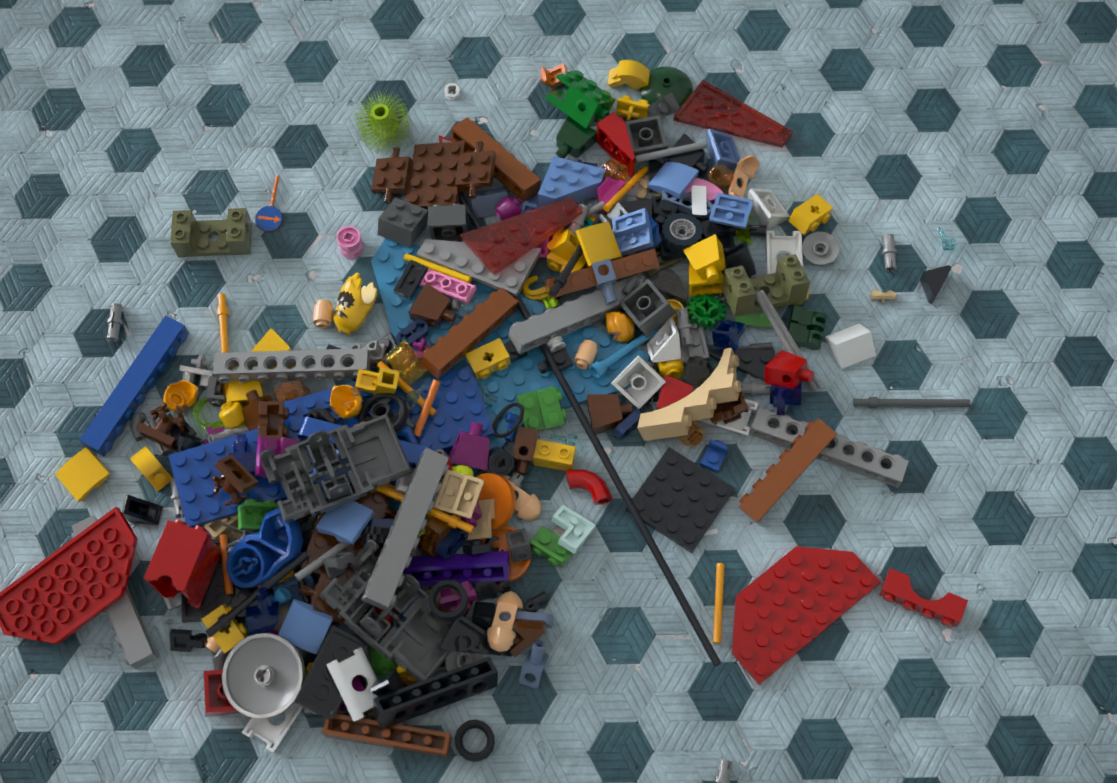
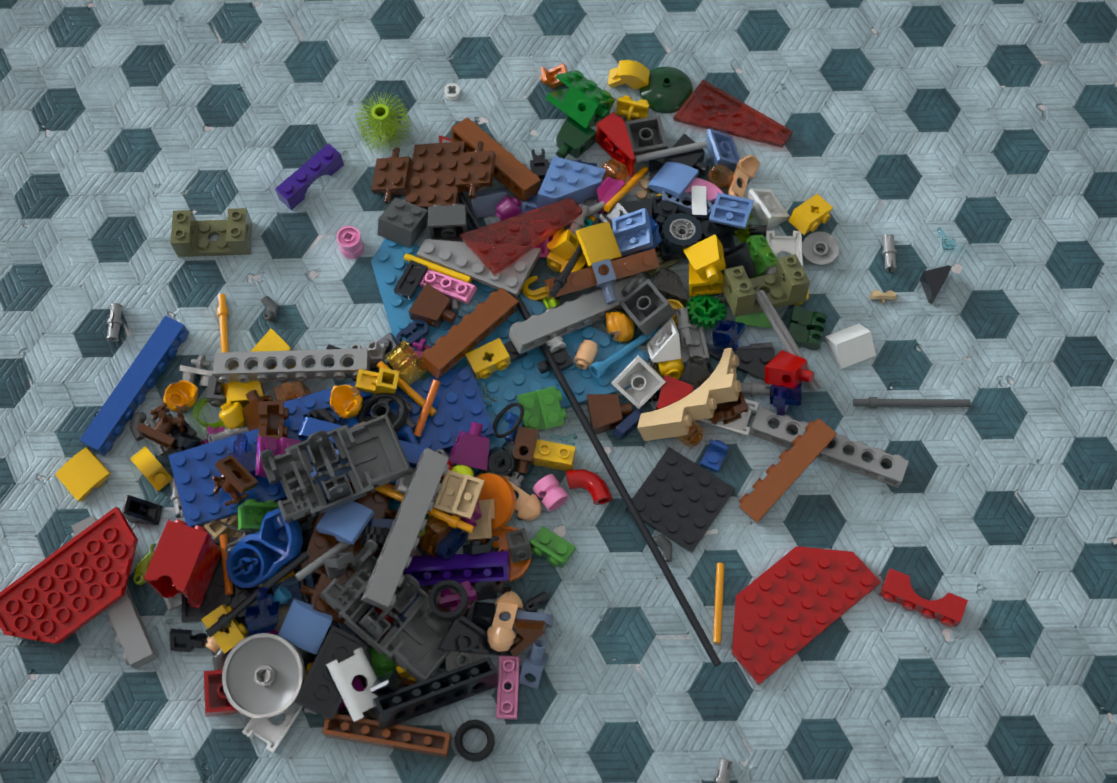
blue piece [255,175,282,232] -> none
light nougat brick [313,300,333,329] -> none
yellow head [332,273,377,337] -> none
clear light blue hand [405,384,427,407] -> none
light aqua plate [551,505,596,554] -> none
dark grey bracket [648,93,680,120] -> none
none -> lime arm [133,543,156,585]
none -> dark grey arm [261,296,279,322]
none -> dark purple arch [275,143,344,210]
none -> bright pink tile [496,656,520,720]
none -> black plate [530,148,549,179]
none -> bright pink wheel [533,474,569,511]
none -> dark grey arm [653,534,672,562]
none -> bright green bracket [746,235,778,277]

